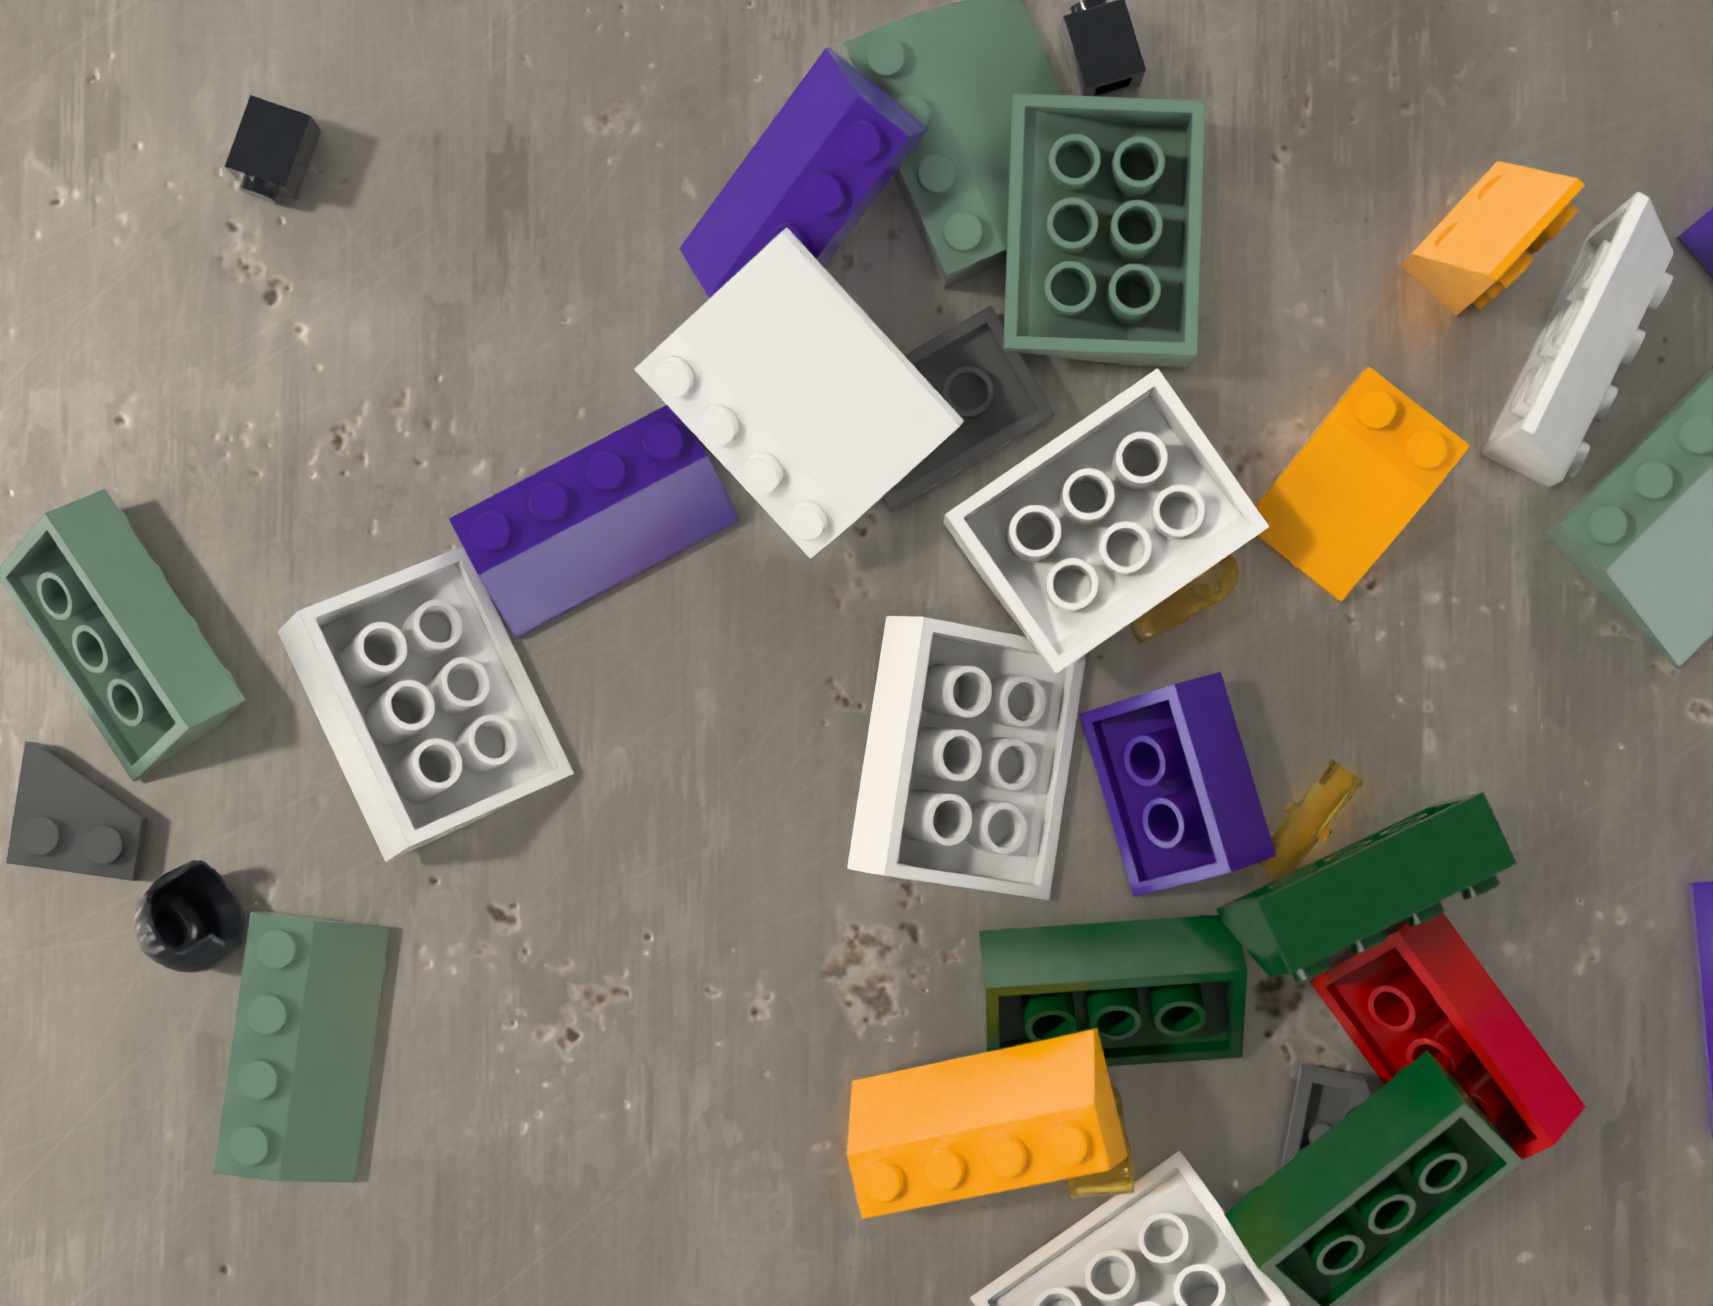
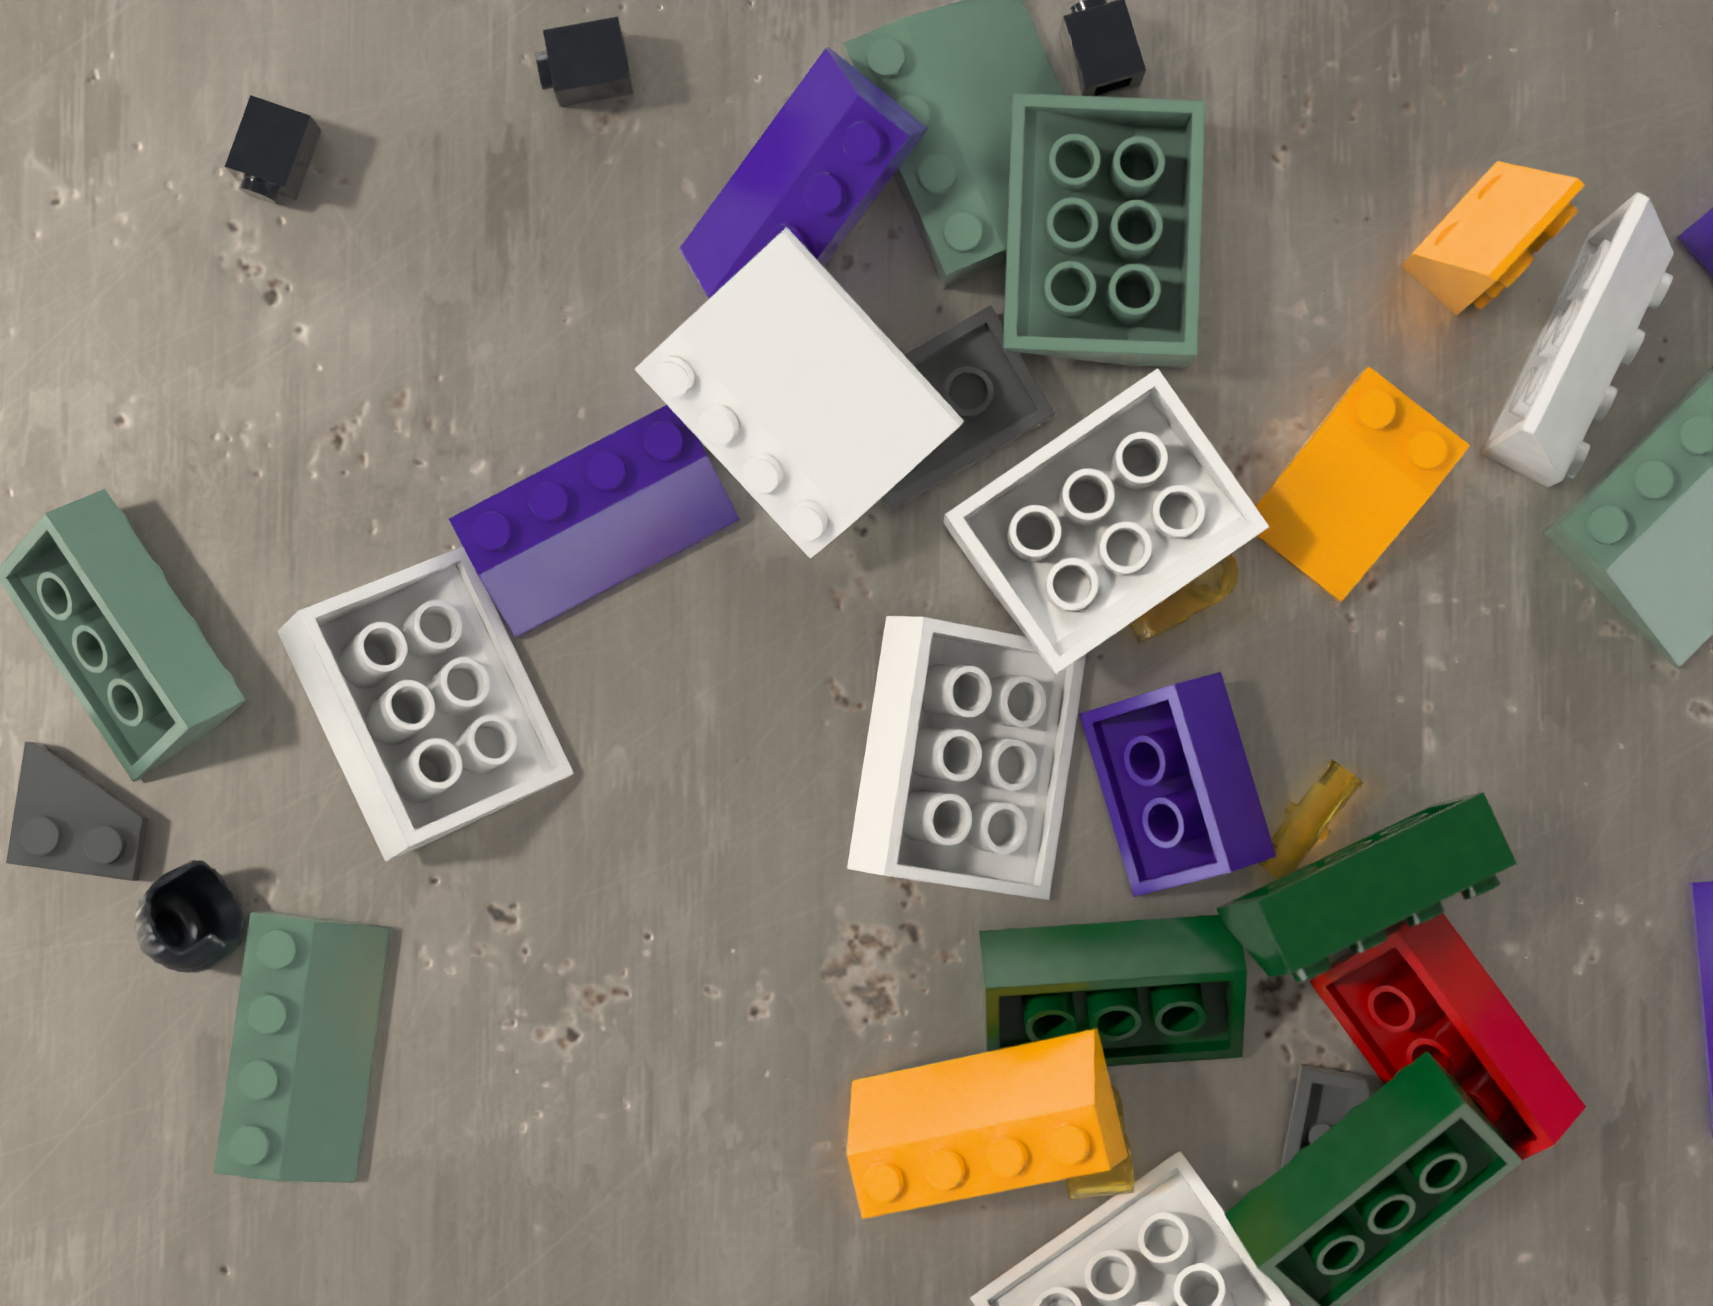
none -> black brick [535,16,634,107]

